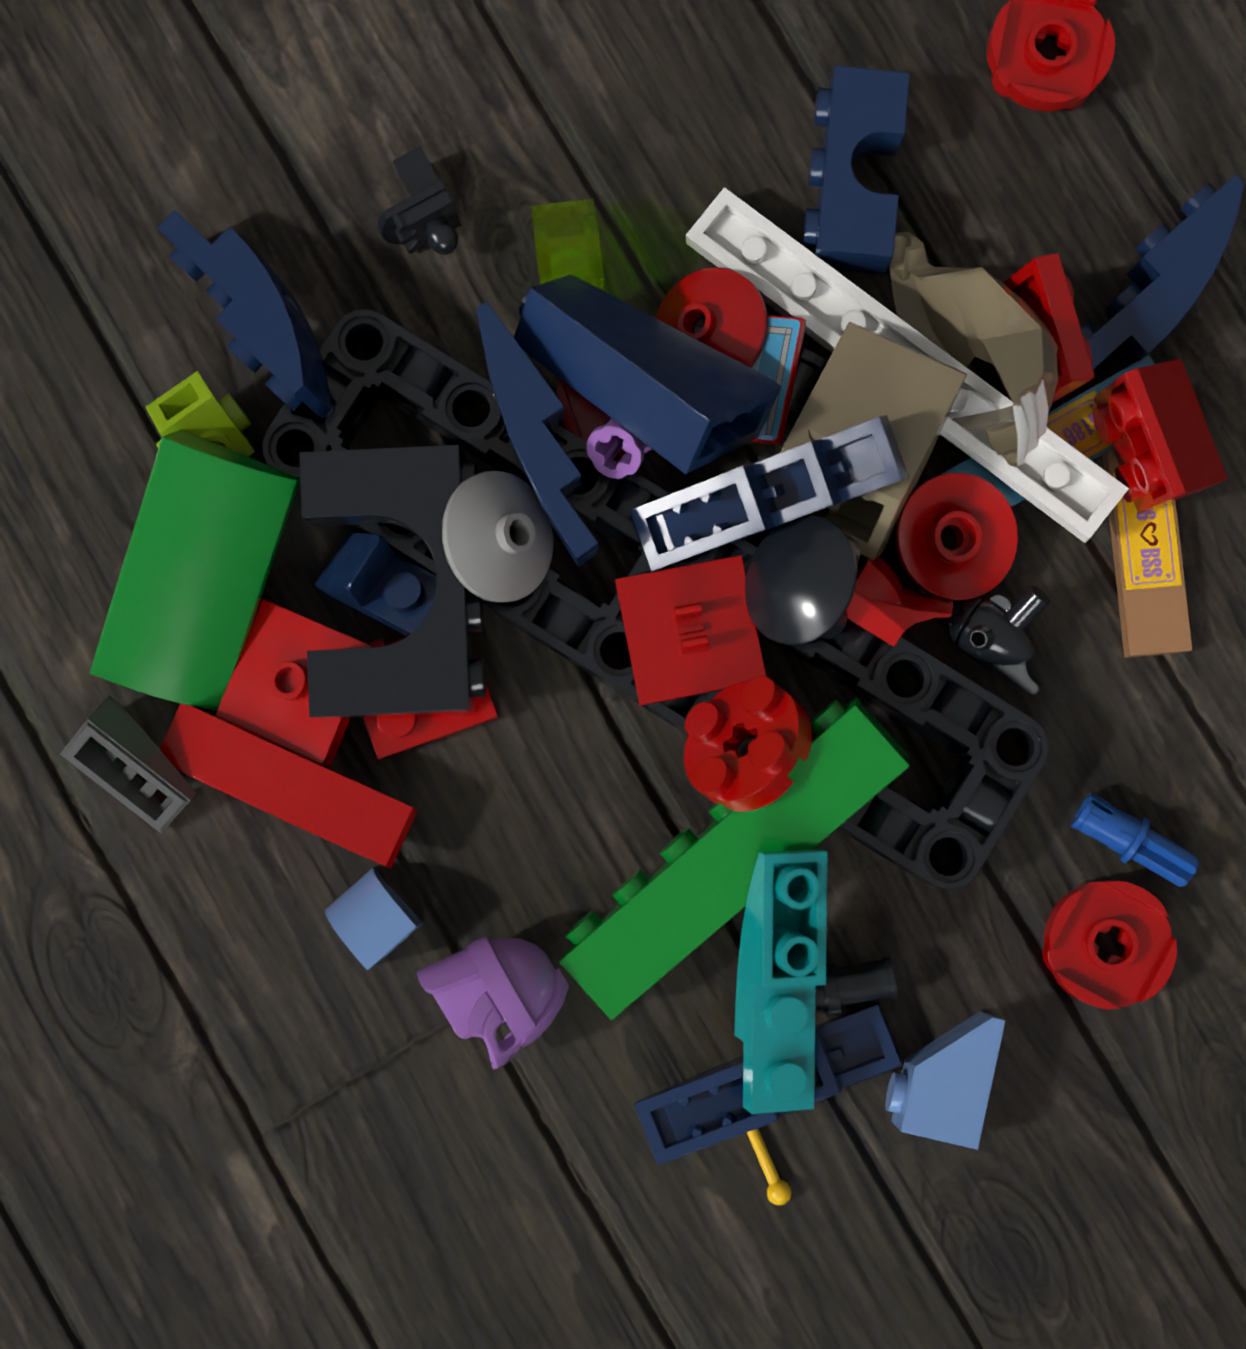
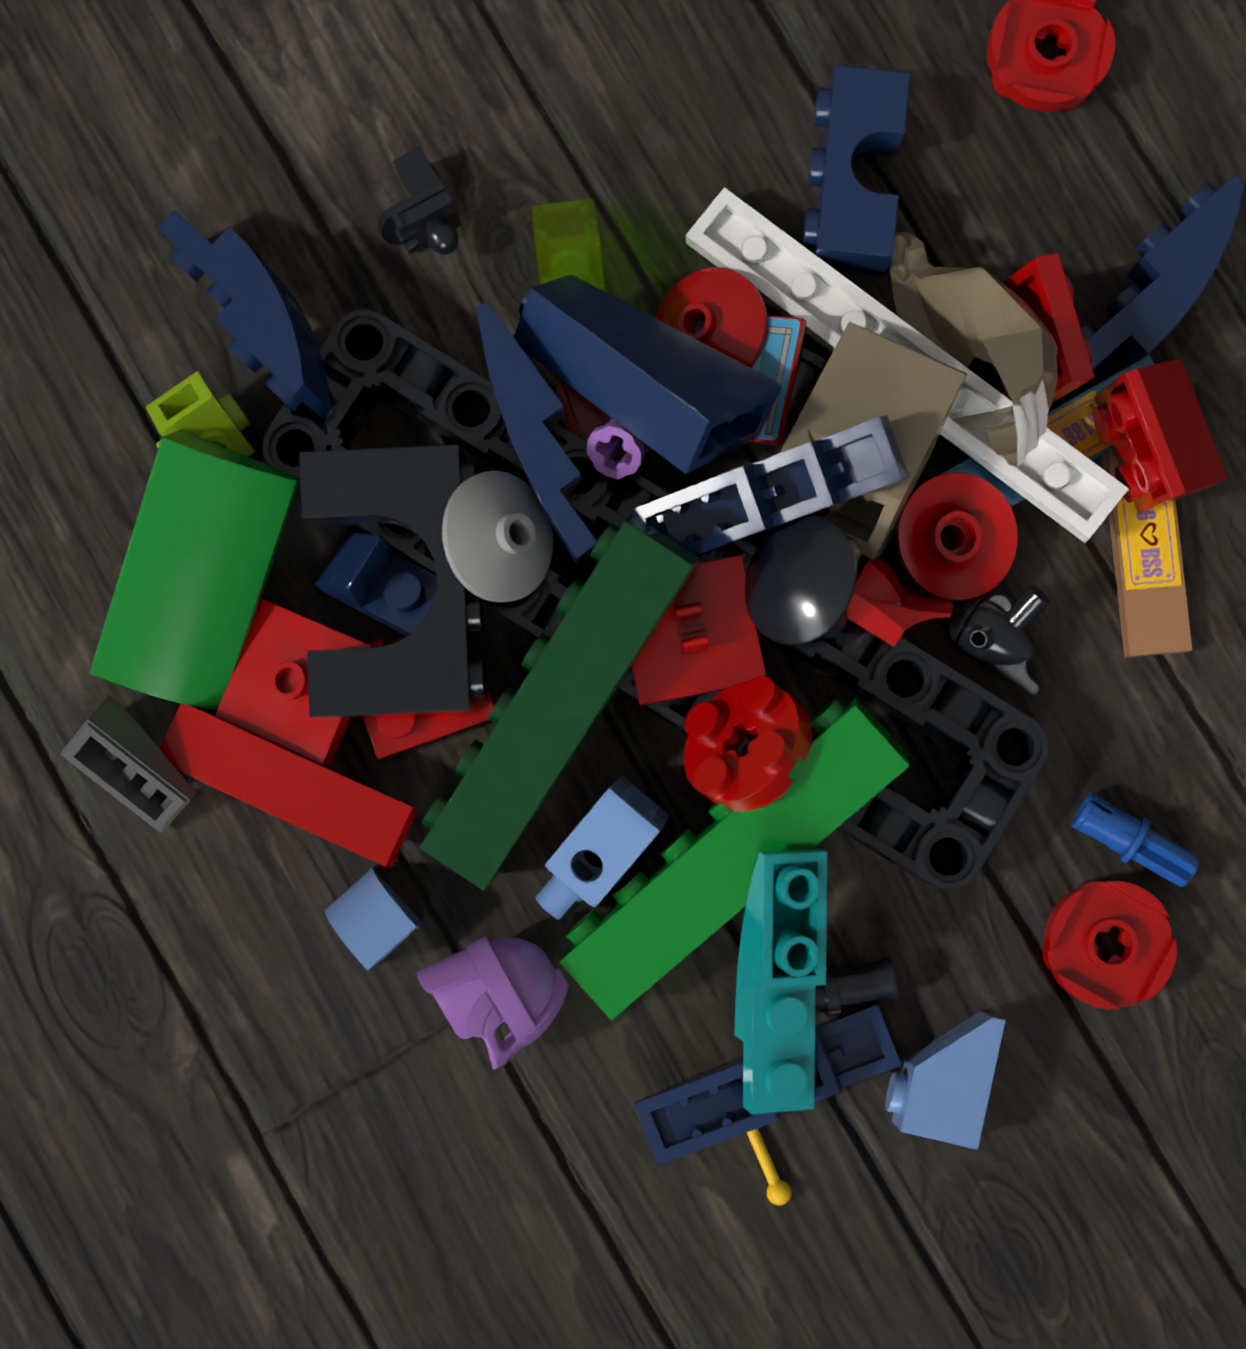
none -> dark green brick [419,516,700,891]
none -> medium blue torso [536,775,670,922]

